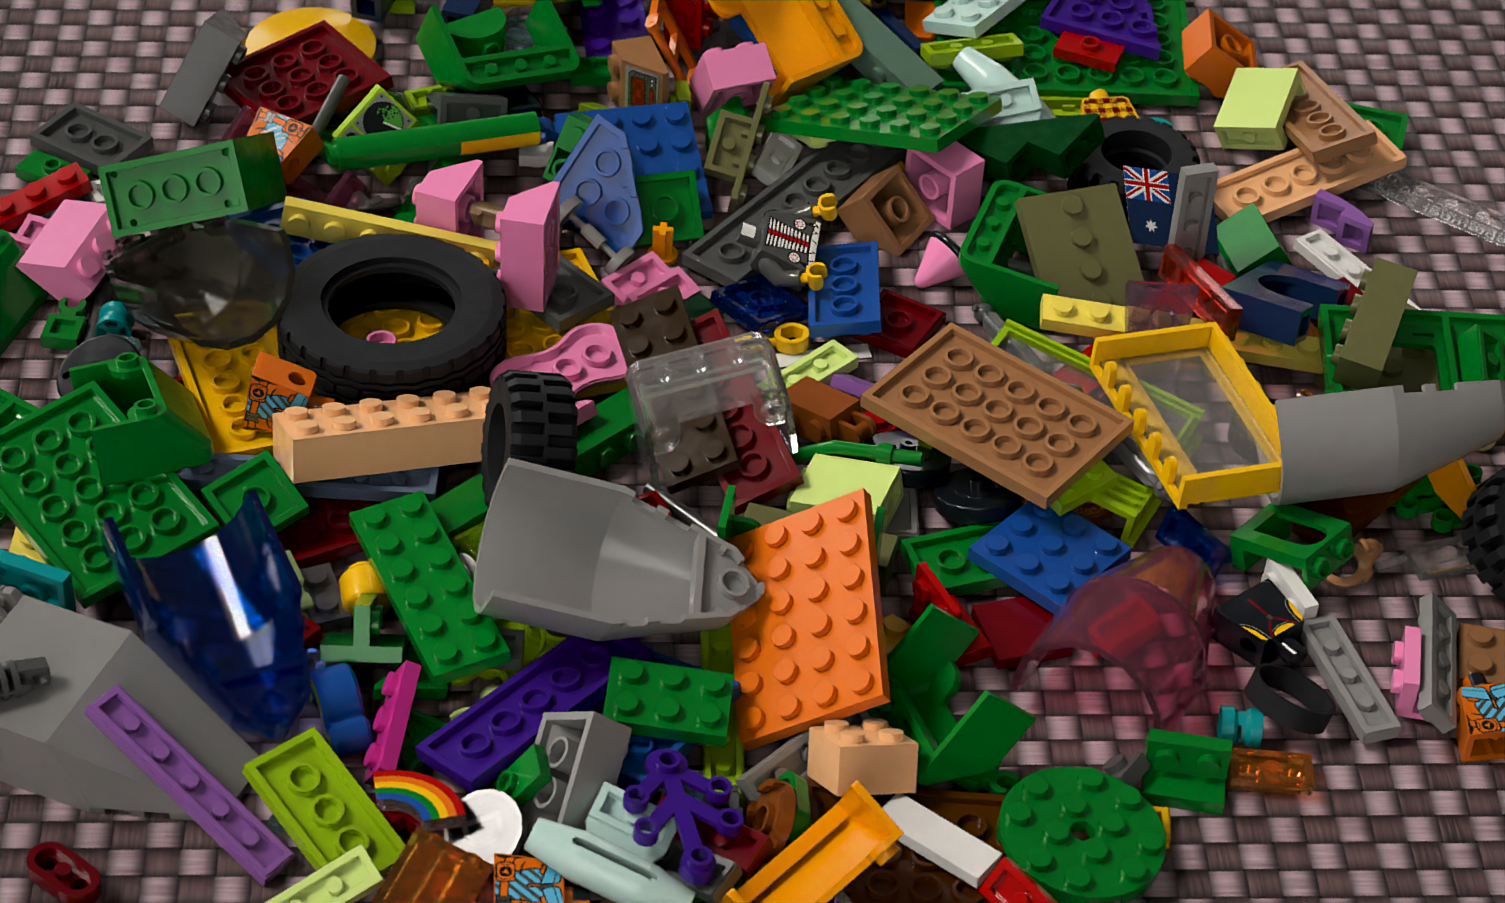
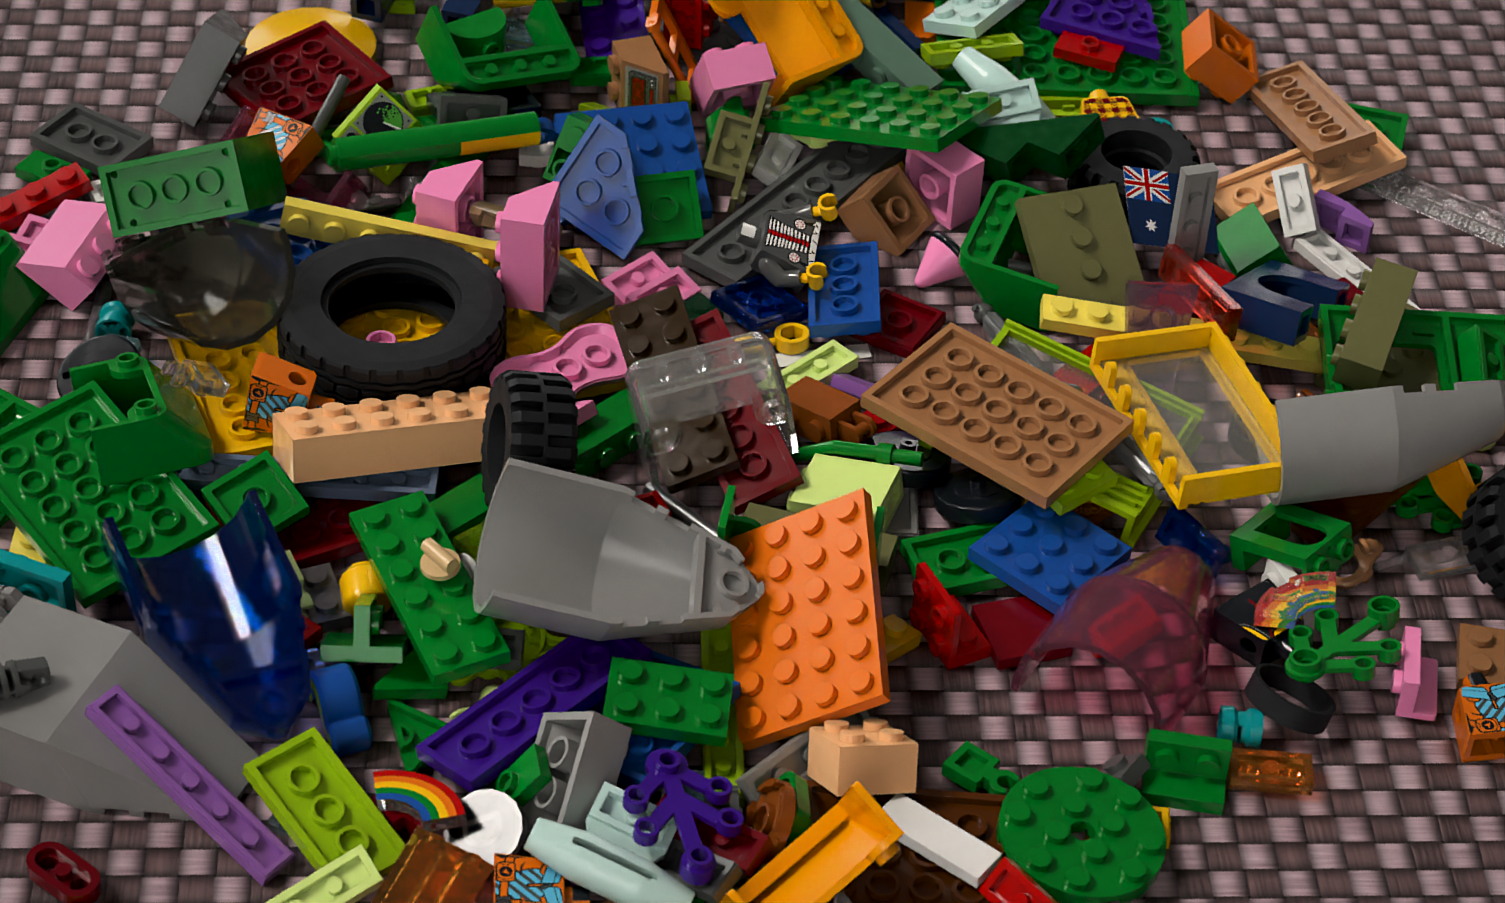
green plate [40,298,88,350] -> none
dark pink plate [363,660,421,787] -> none
light grey wheel [560,195,636,275] -> none
light orange piece [647,222,678,266] -> none
green windscreen [867,603,1036,786] -> none
yellowish green panel [1213,67,1306,150] -> none
light grey plate [1300,614,1402,744] -> none
light grey plate [1417,592,1457,734] -> none
none -> clear plate [160,359,231,398]
none -> tan plate [420,537,461,581]
none -> clear tile [1253,571,1336,629]
none -> white plate [1271,163,1321,238]
none -> green plant [1285,595,1402,683]

